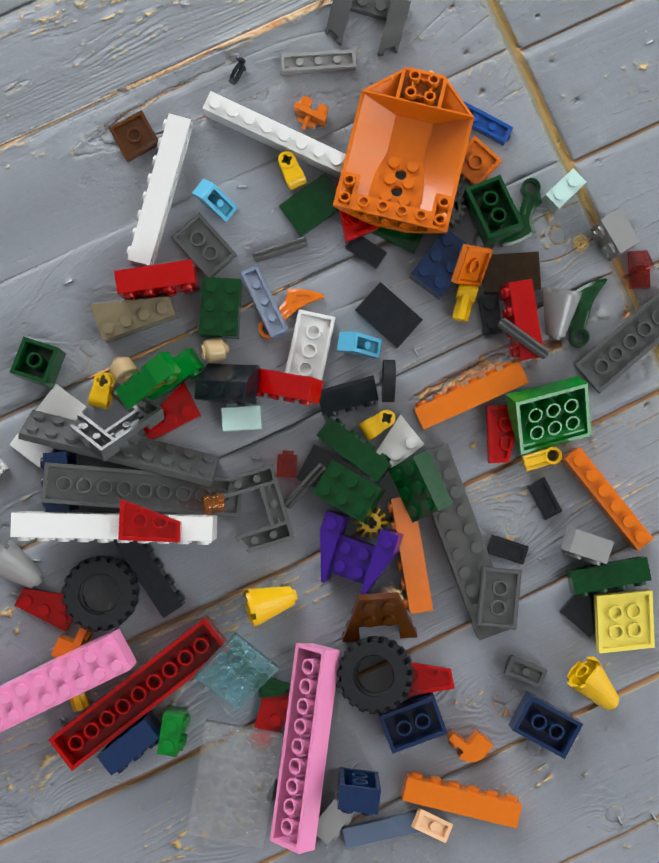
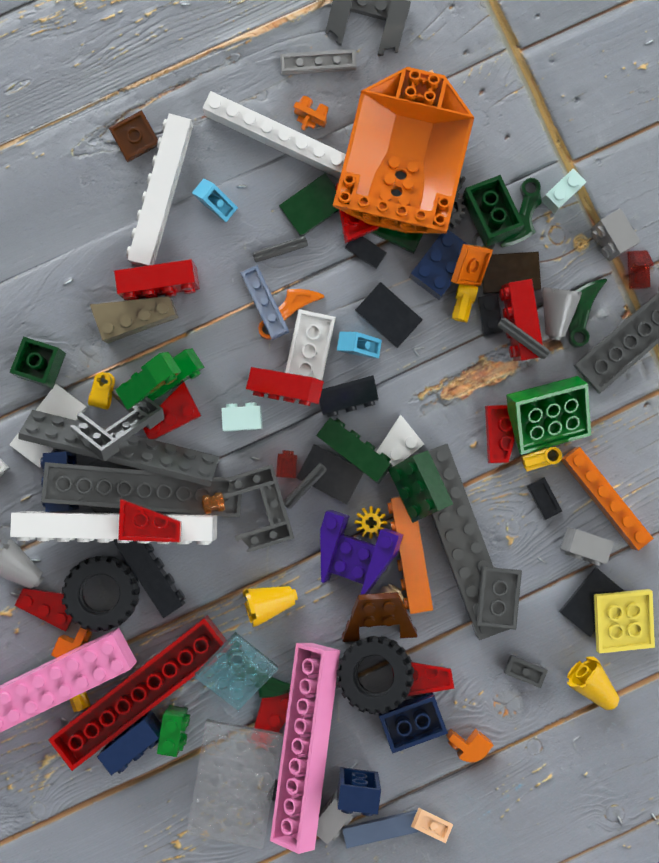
tan head [109,356,139,384] -> none
dark grey tile [171,212,238,277] -> none
black slope [194,363,260,404] -> none
dark green brick [199,277,243,339] -> none
tan head [200,337,229,363] -> none
black piece [229,56,246,85] -> none
yellow piece [278,151,307,191] -> none
dark green brick [312,460,385,524] -> none
yellow piece [358,409,395,441] -> none
black tyre [382,360,396,402] -> none
orange brick [401,771,522,829] -> none
orange brick [413,361,529,430] -> none
orange tile [460,135,503,186] -> none
blue tile [463,101,513,146] -> none
black tile [487,534,529,565] -> none
dark blue brick [508,691,583,759] -> none
dark green brick [566,556,652,597] -> none

